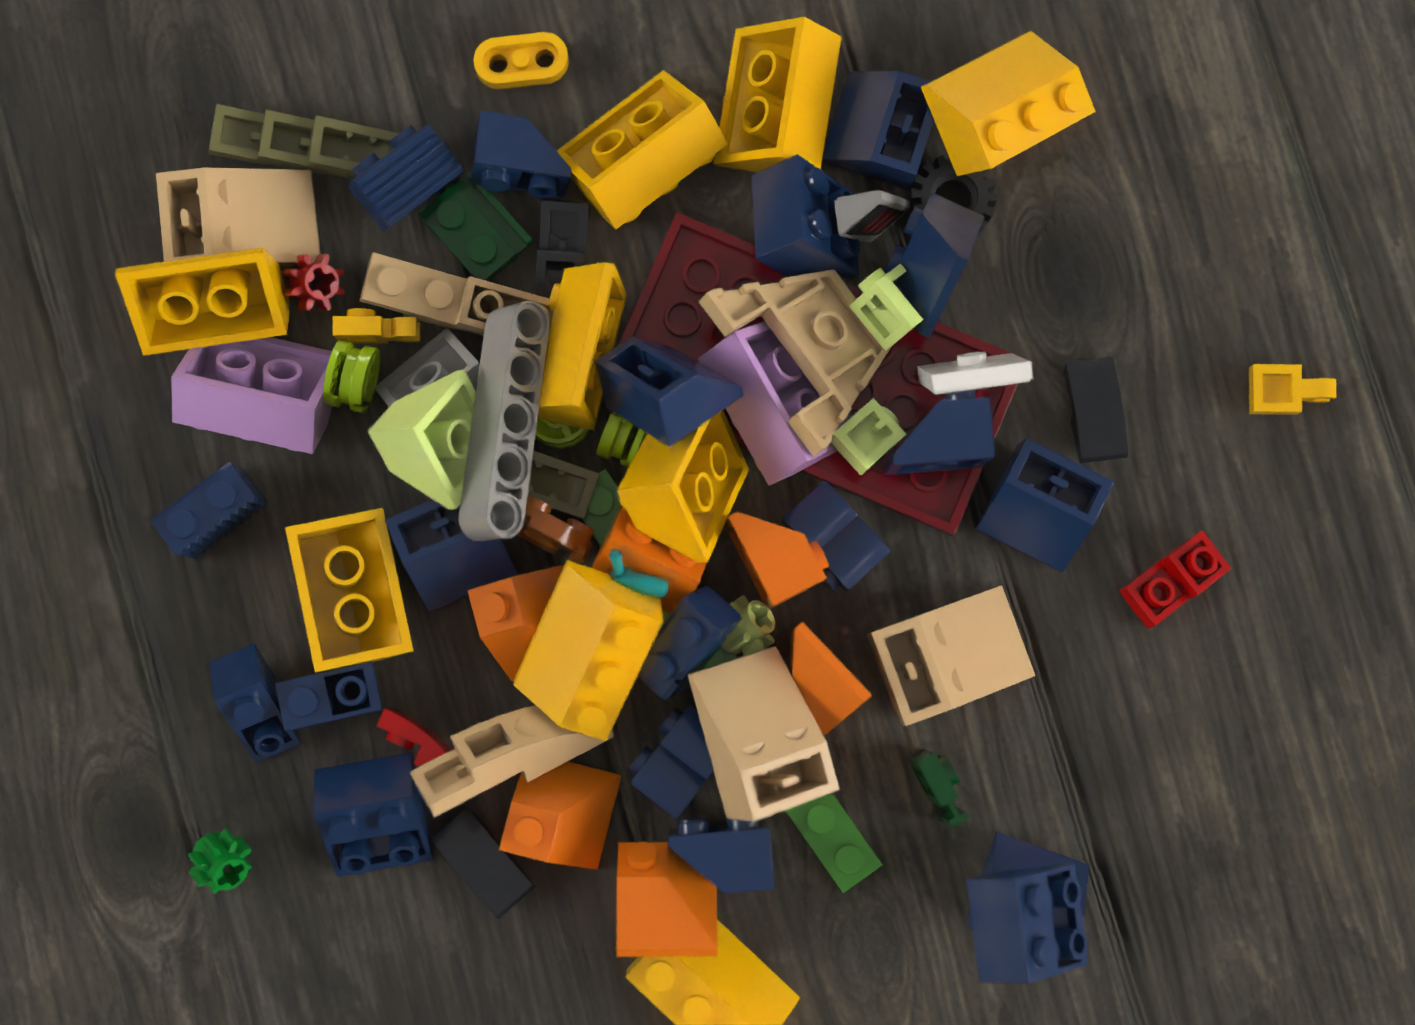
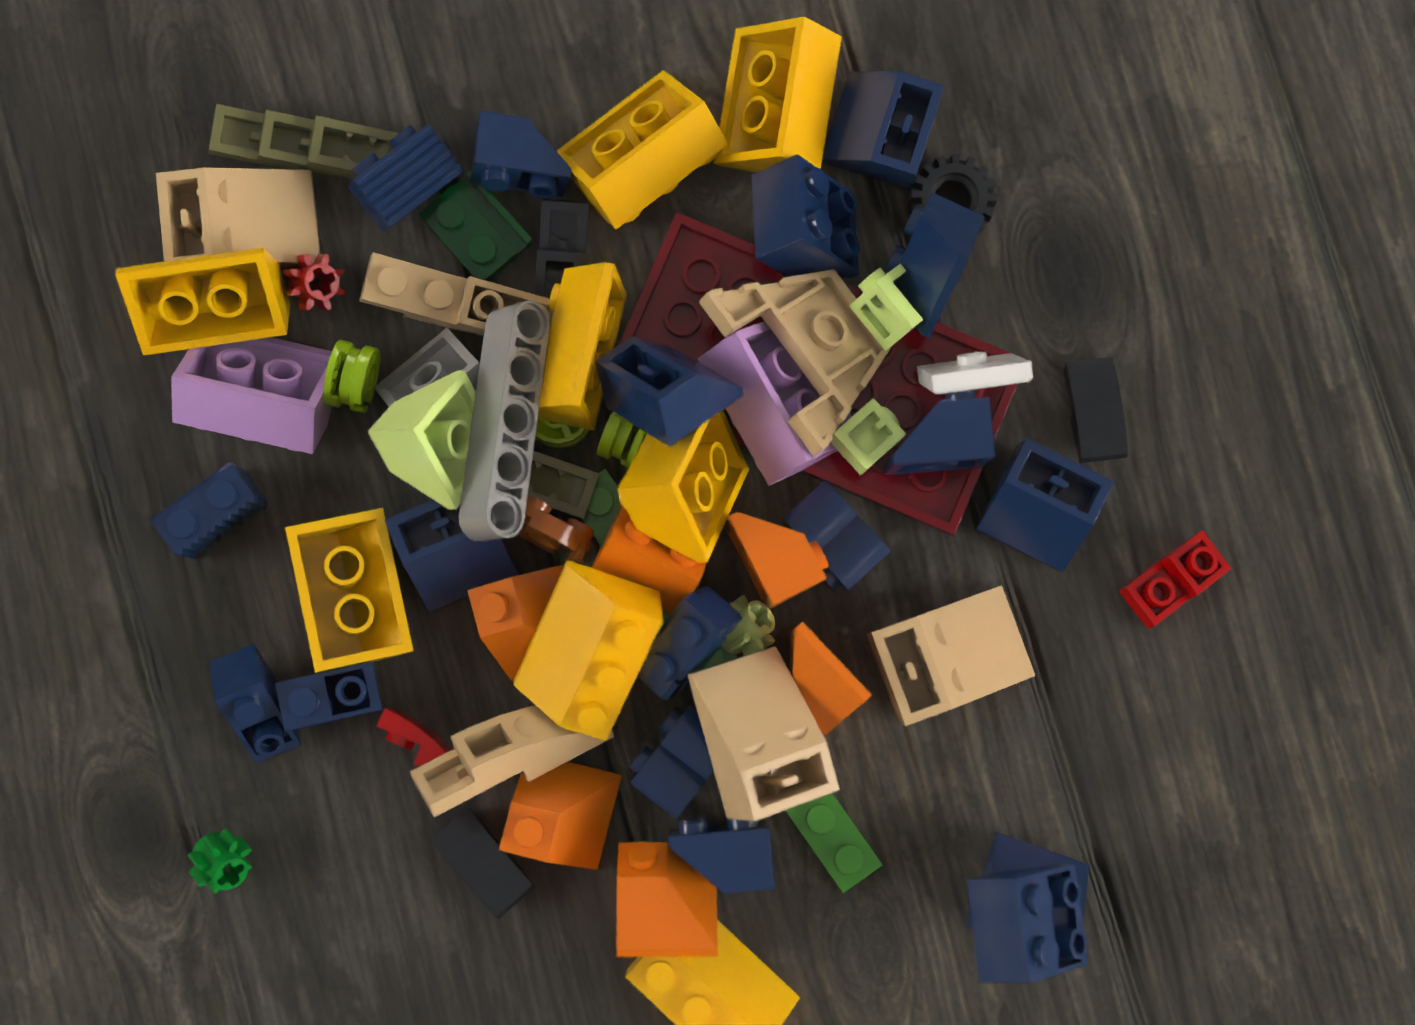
dark blue slope [313,753,433,877] -> none
yellow plate [333,308,421,344] -> none
yellow plate [473,32,569,89] -> none
teal piece [609,549,669,598] -> none
light grey slope [834,190,911,243] -> none
dark green plate [907,749,969,827] -> none
yellow slope [921,31,1096,176] -> none
yellow plate [1249,364,1336,415] -> none

